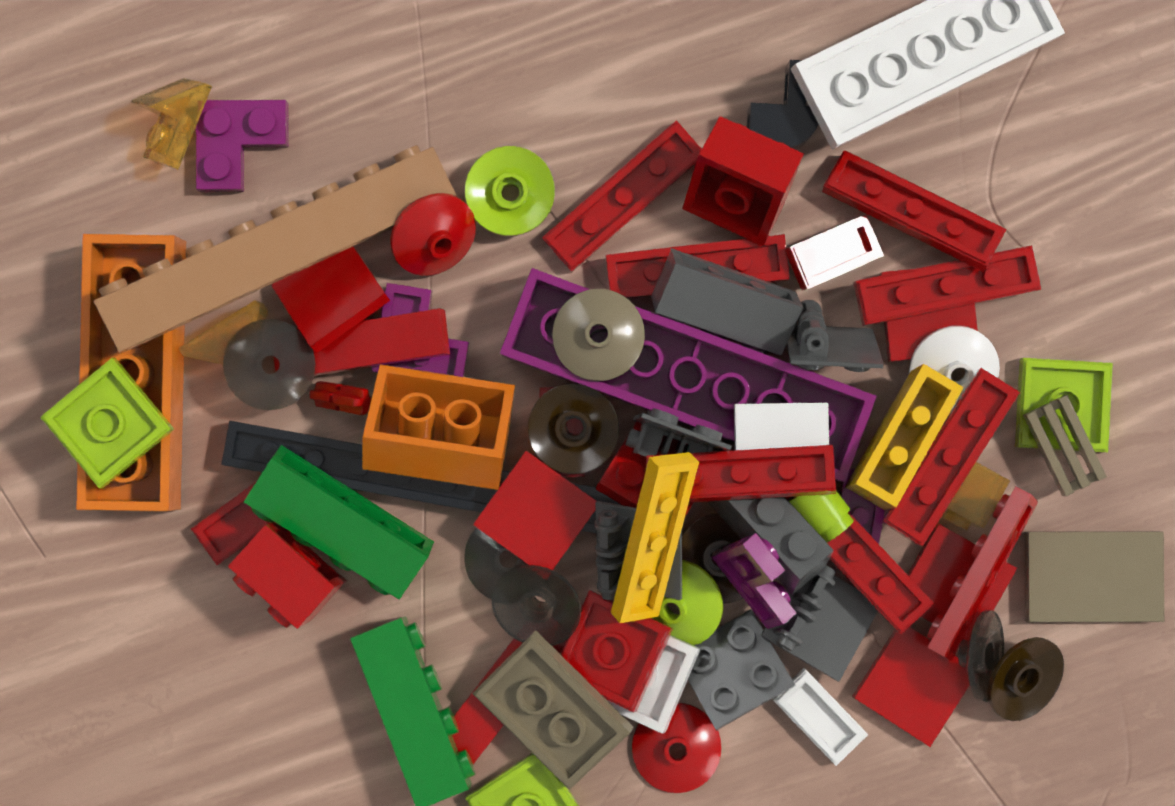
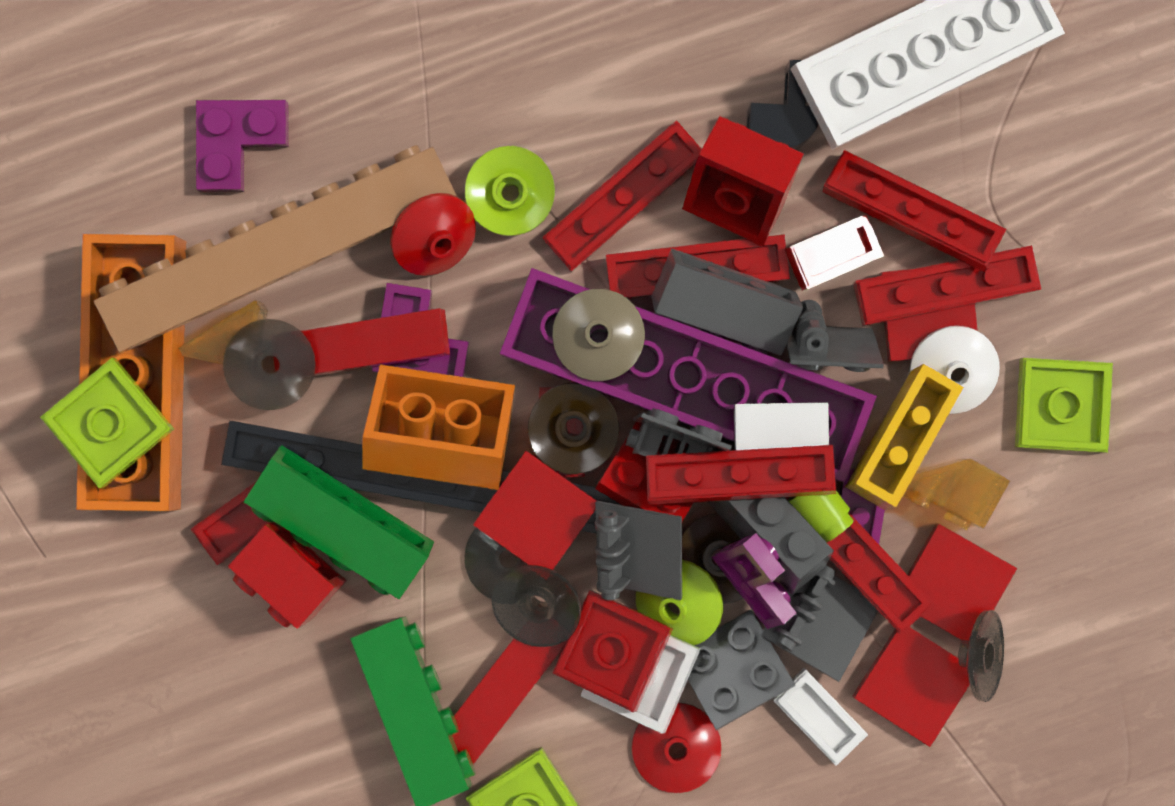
clear yellow slope [131,78,212,170] -> none
red tile [271,246,391,354] -> none
red piece [309,381,372,416] -> none
dark tan tile [472,630,633,790] -> none
yellow plate [611,452,699,623] -> none
red tile [881,368,1020,547] -> none
red plate [927,486,1038,661] -> none
dark brown dish [988,637,1064,721] -> none
dark tan tile [1023,395,1107,497] -> none
dark tan tile [1025,531,1165,622] -> none

